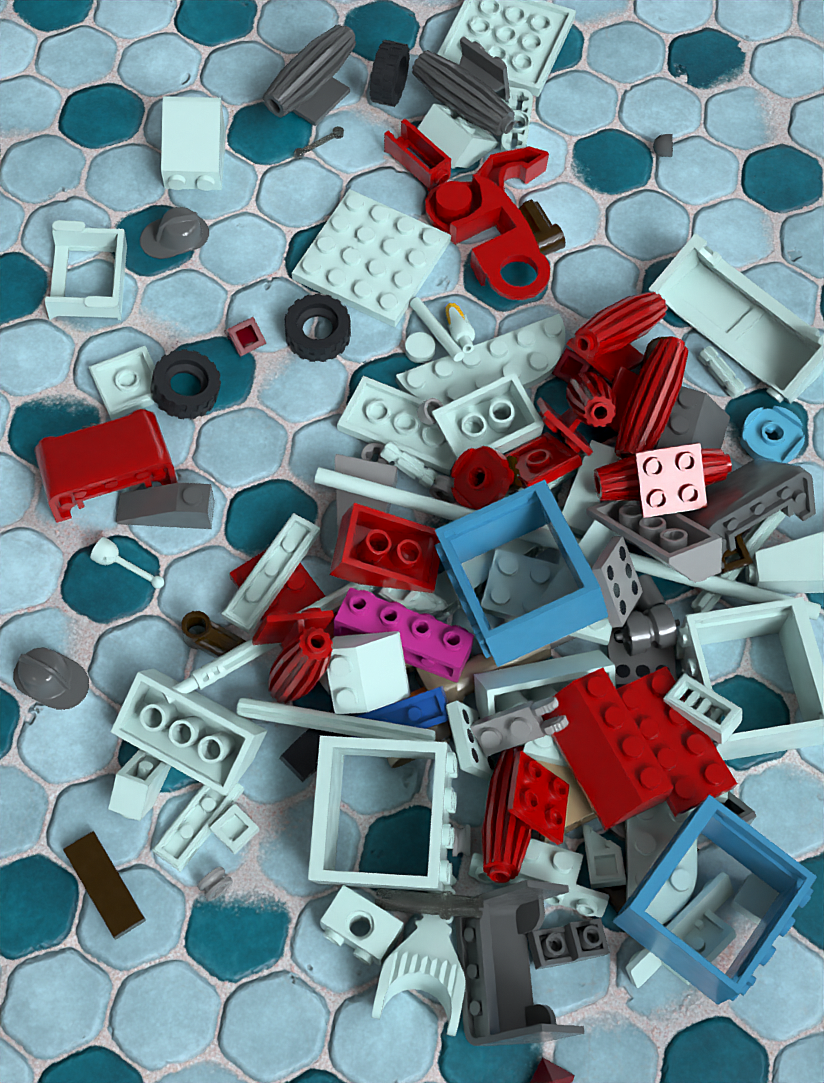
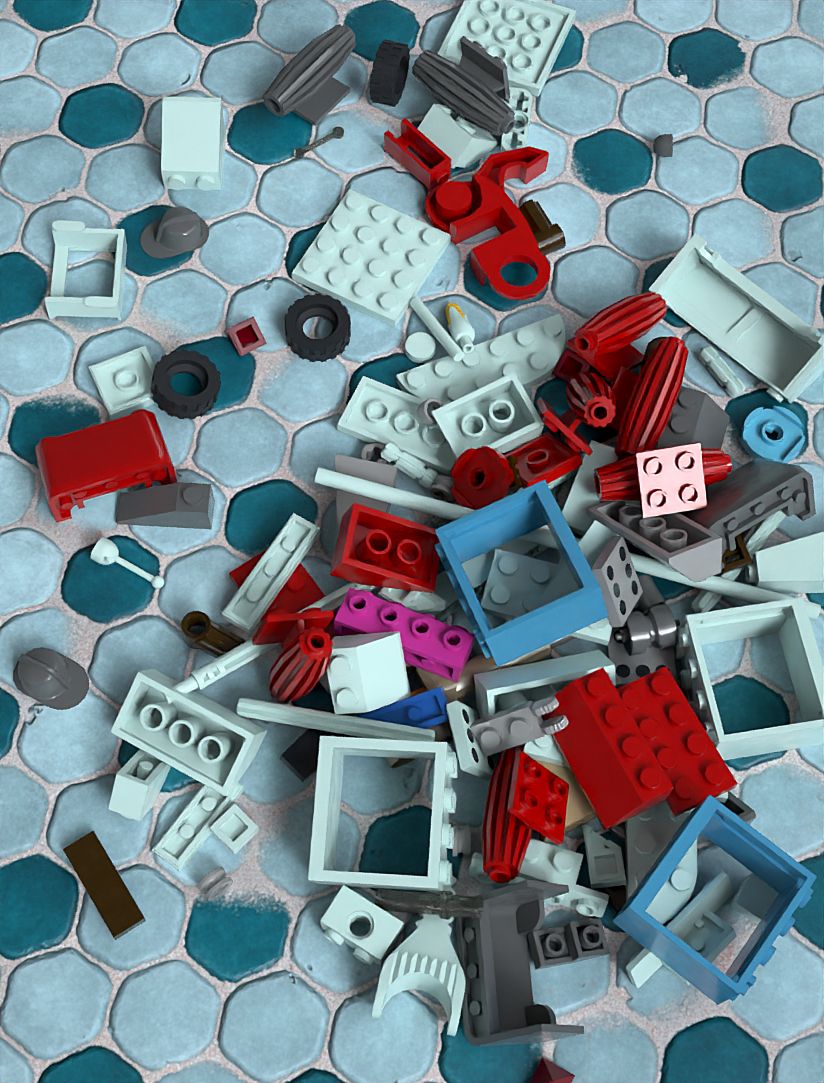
light aqua slope [664,673,742,745] -> none

